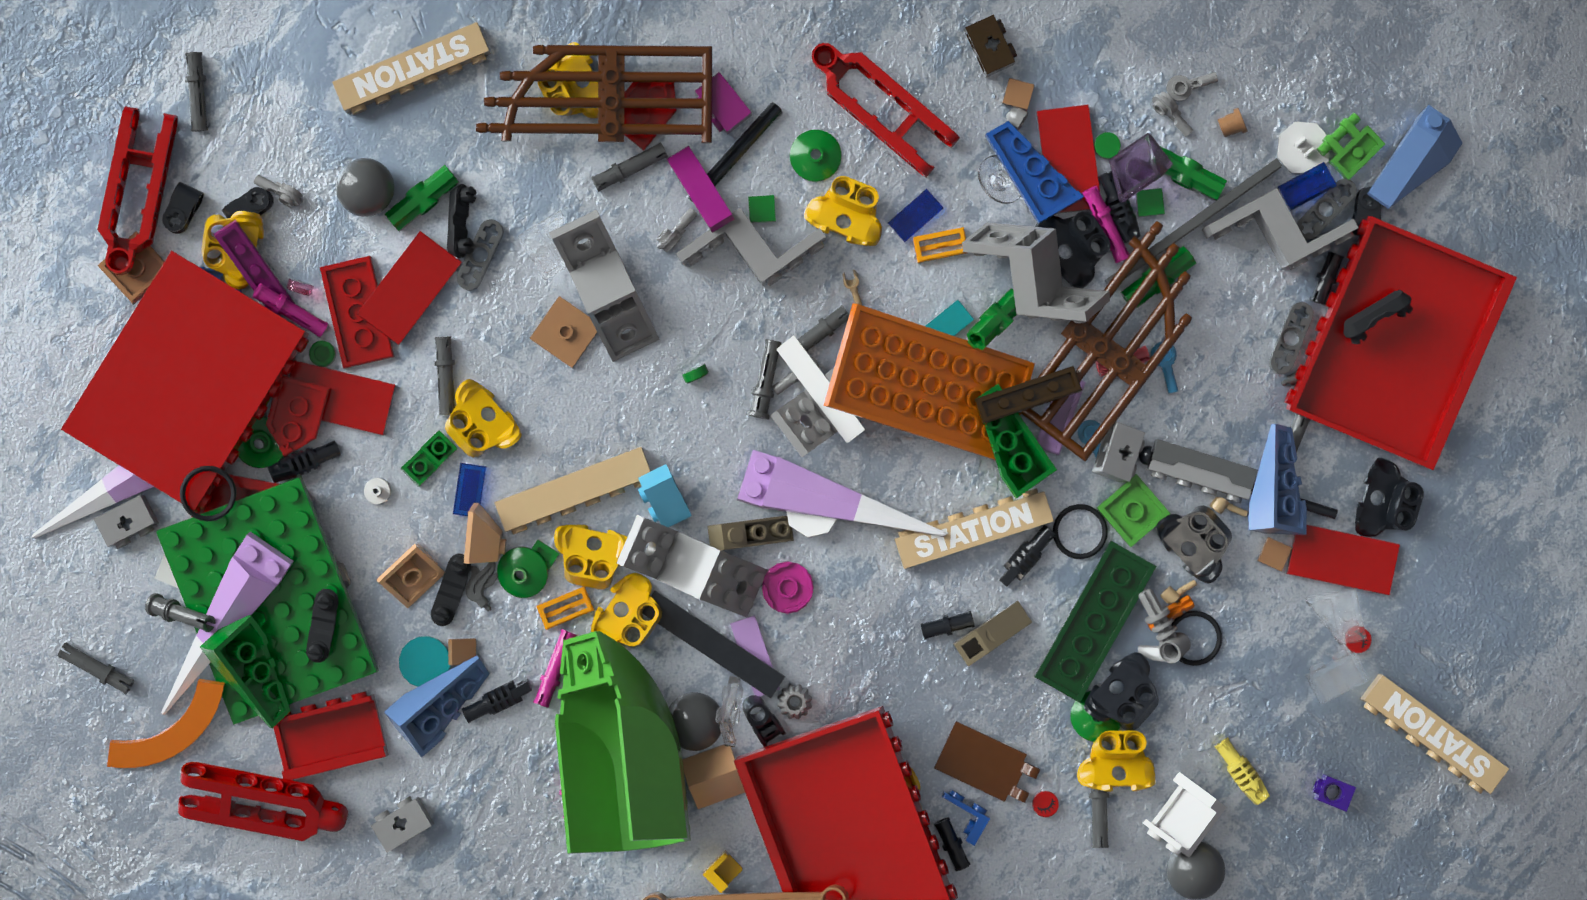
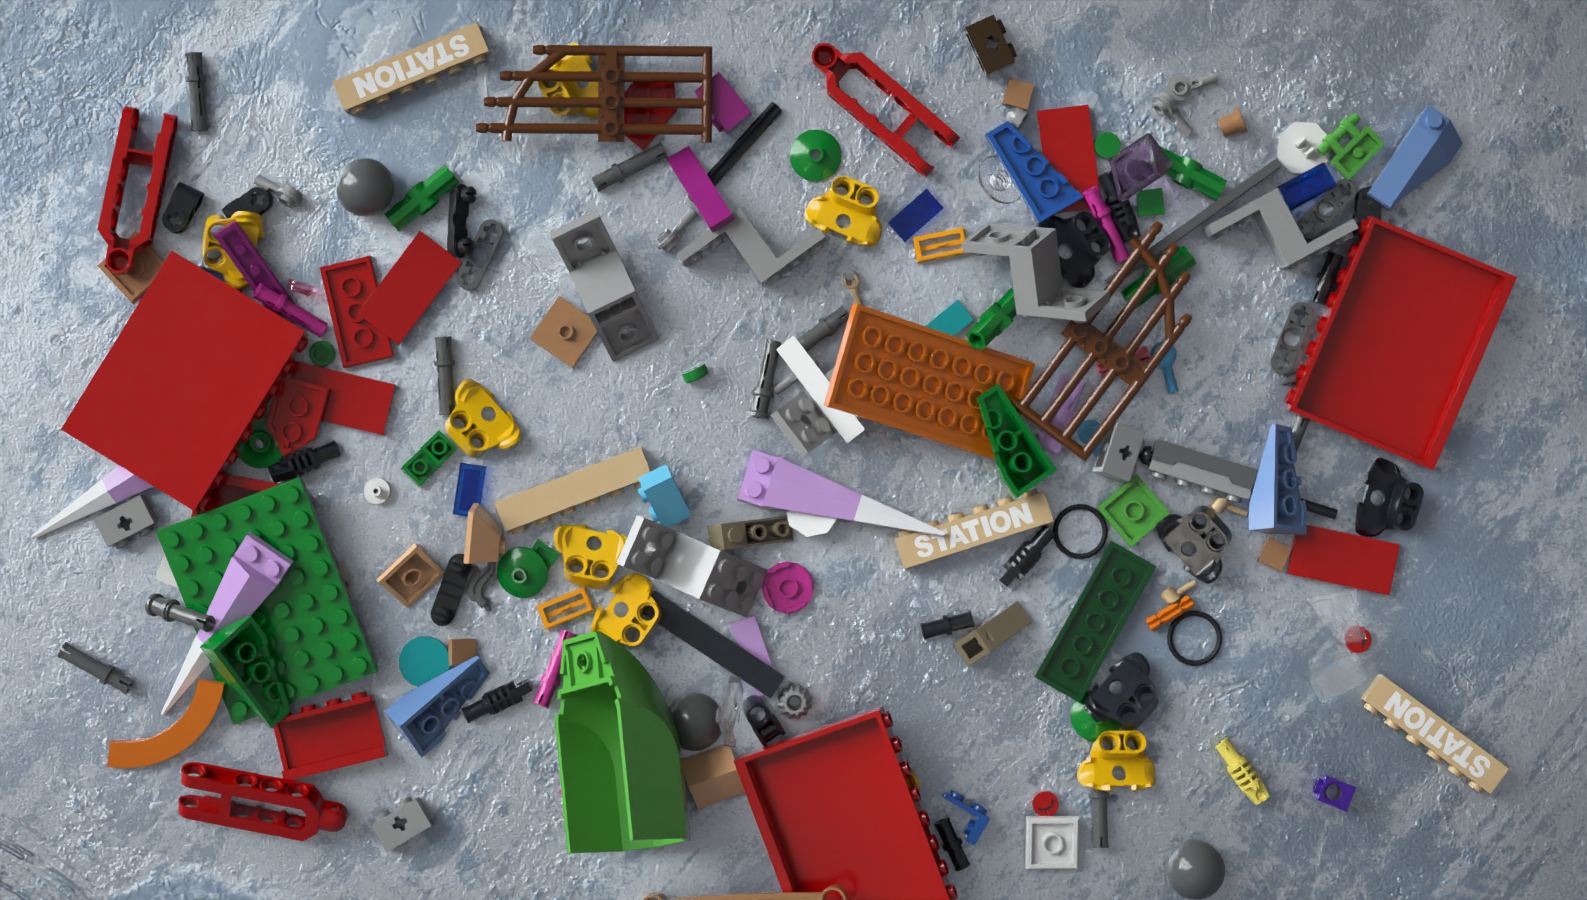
black tyre [180,466,237,521] -> none
black piece [306,589,338,663] -> none
yellow panel [703,850,743,893] -> none
green tile [748,195,776,223] -> none
reddish brown tile [934,721,1040,803] -> none
dark brown tile [974,366,1082,425] -> none
light grey piece [1138,589,1191,664] -> none
white panel [1143,772,1227,857] -> none
black piece [1344,290,1413,344] -> none
none -> white plate [1025,816,1079,869]

